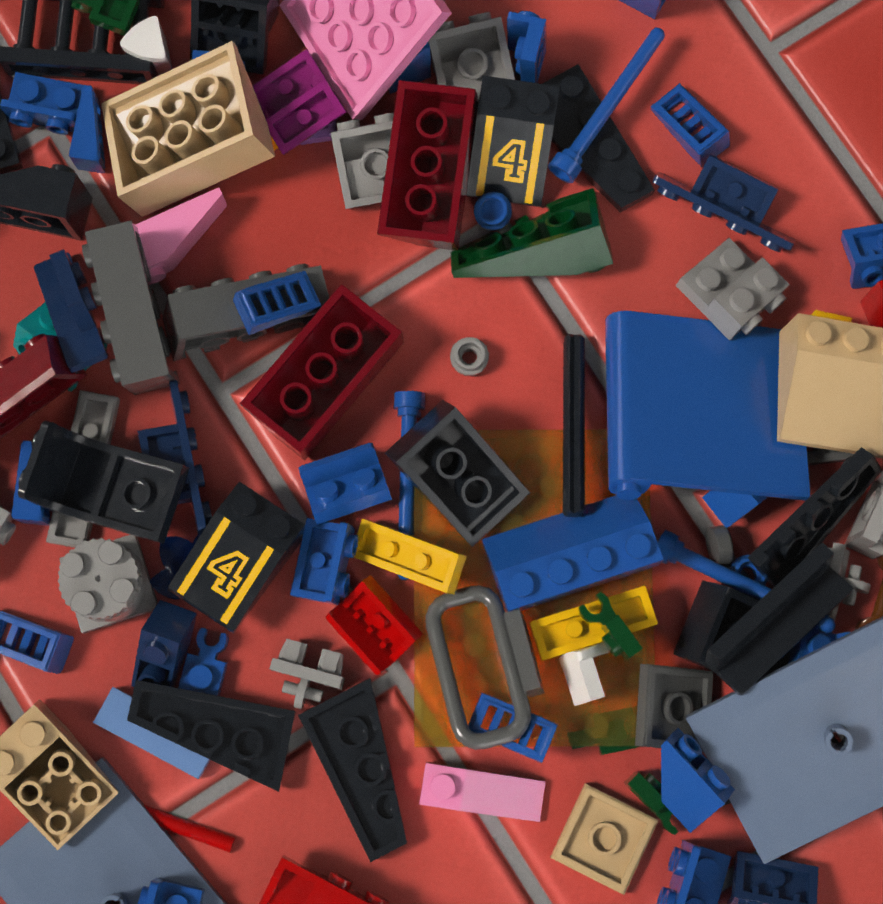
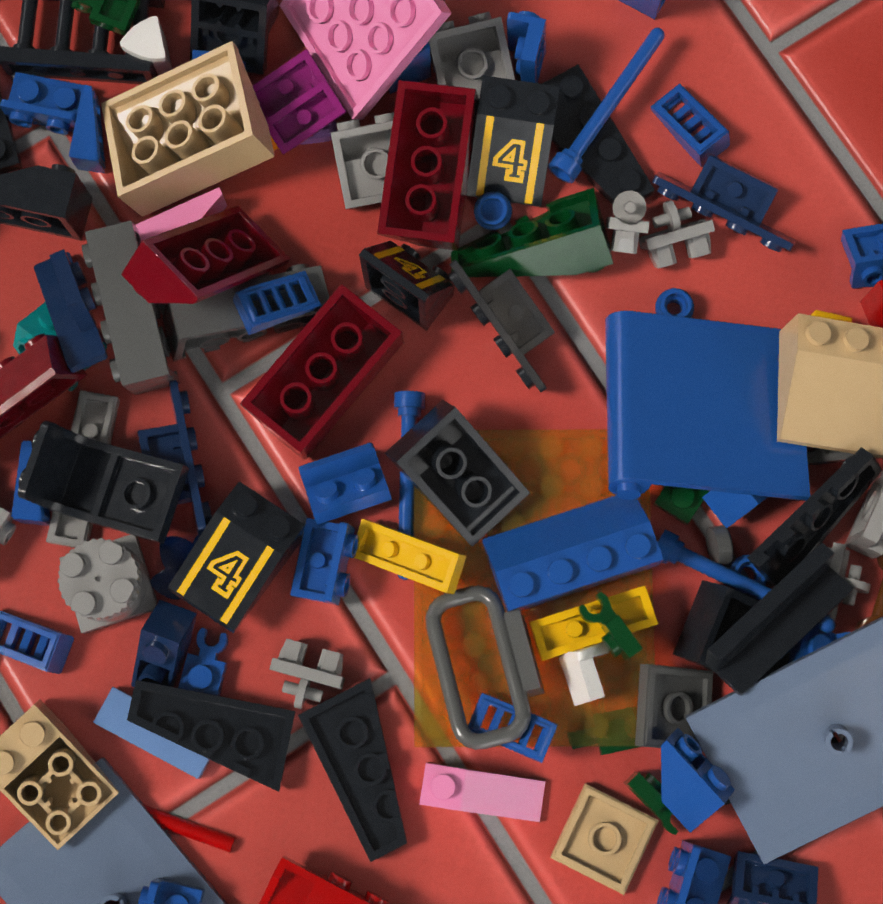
red bracket [325,575,424,675] -> none
light grey plate [450,337,489,376] -> none
black axle [563,334,585,517] -> none
light grey plate [676,238,790,341] -> none
none -> dark red slope [121,206,291,304]
none -> black slope [359,241,454,331]
none -> black bracket [448,259,555,393]
none -> light grey hips [605,191,649,254]
none -> light grey hips [639,200,715,269]
none -> dark green plate [653,486,709,525]
none -> blue plate [655,288,694,318]

